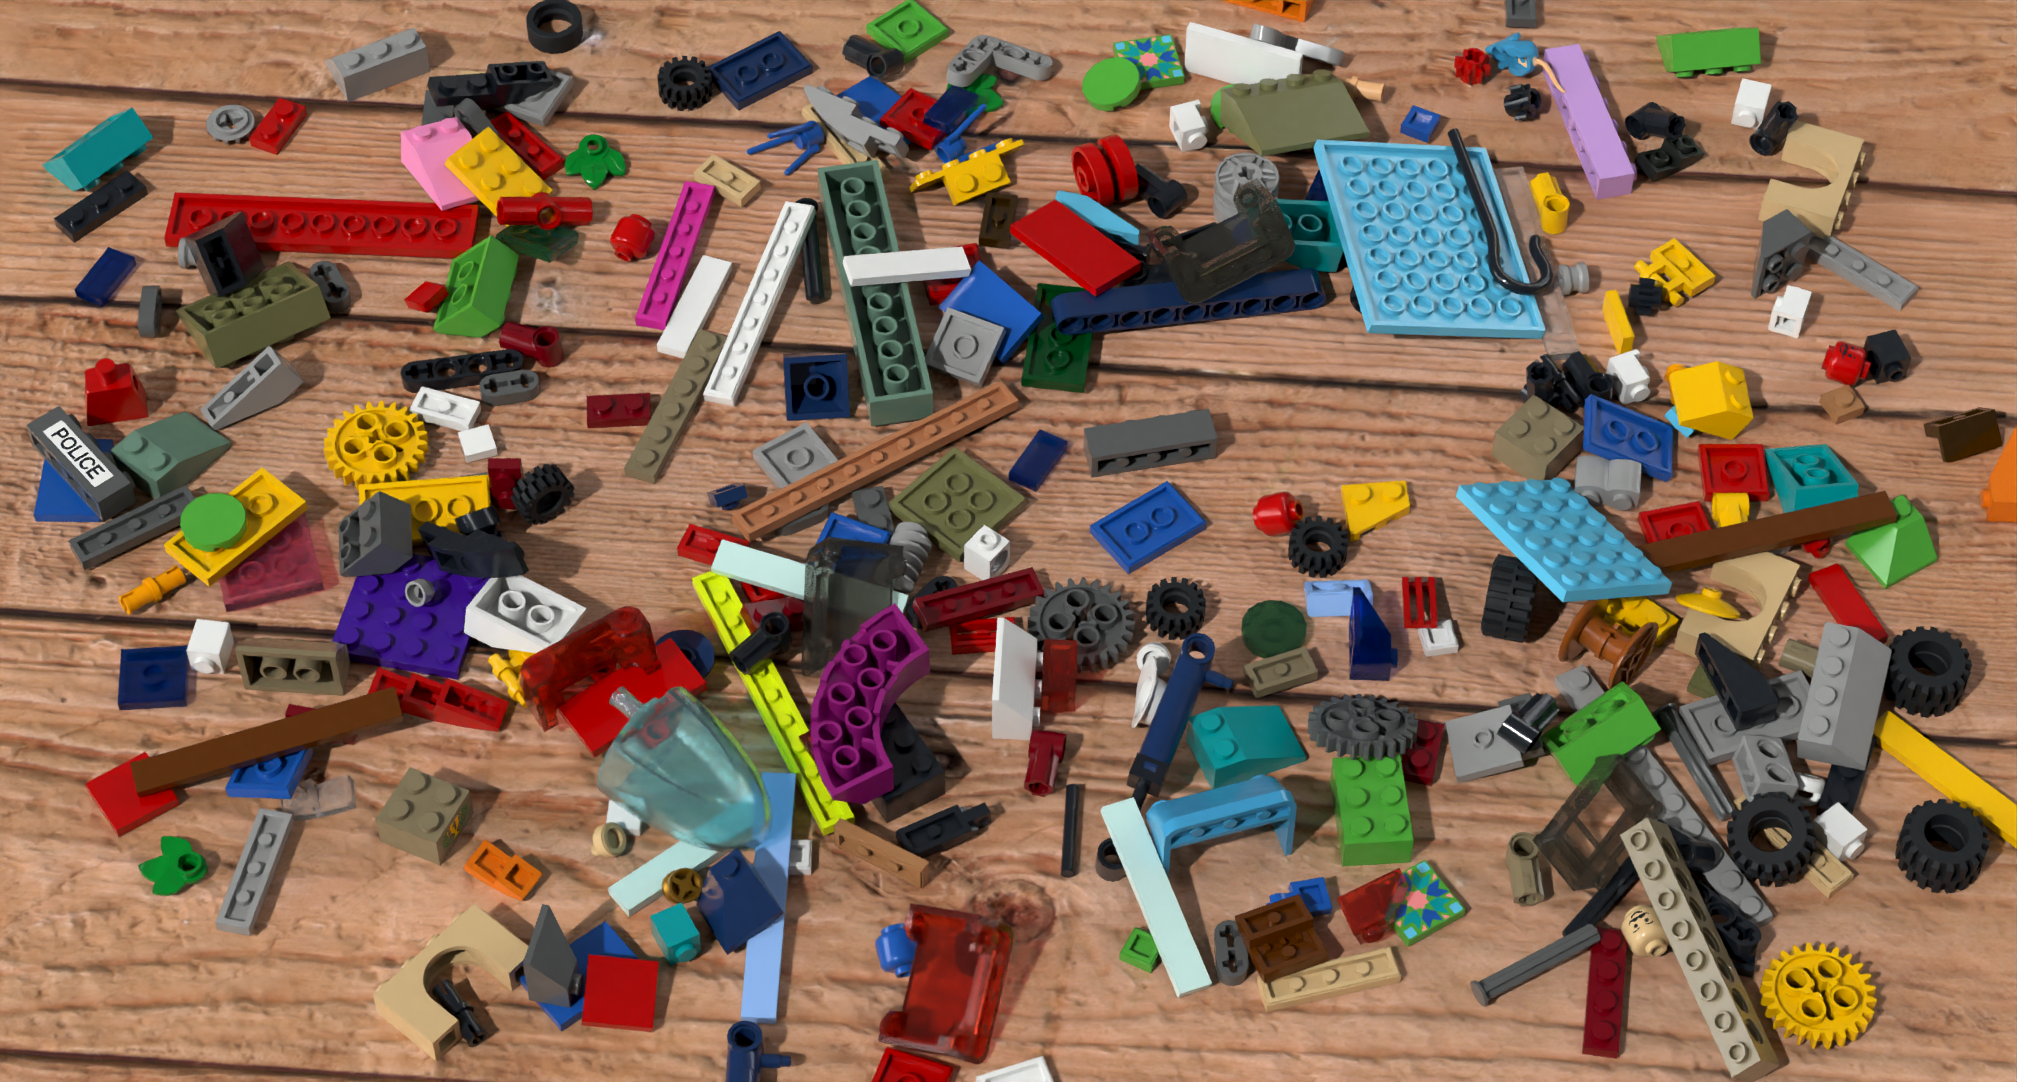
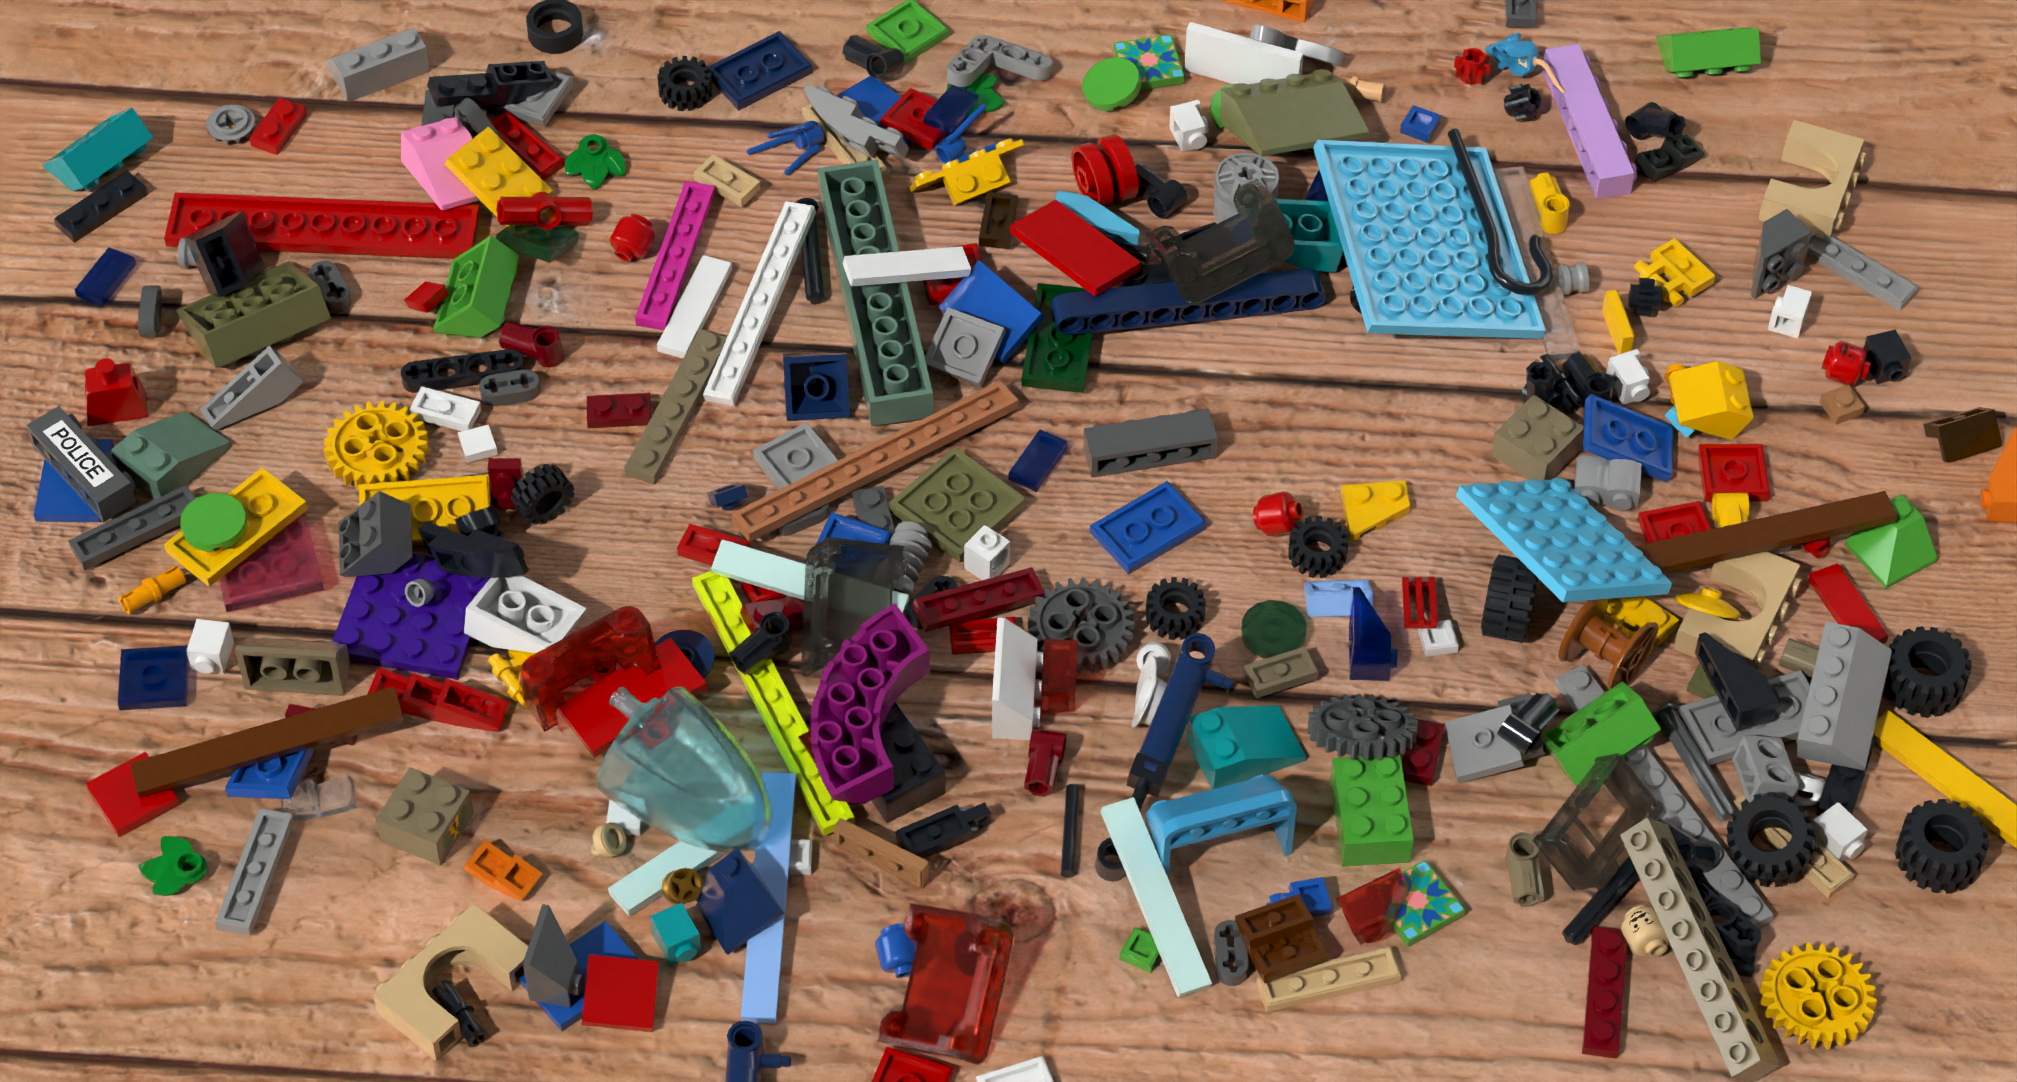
dark grey axle [1470,924,1601,1007] -> none
white brick [1731,78,1772,129] -> none
black piece [1749,101,1799,156] -> none
teal slope [1765,444,1859,513] -> none

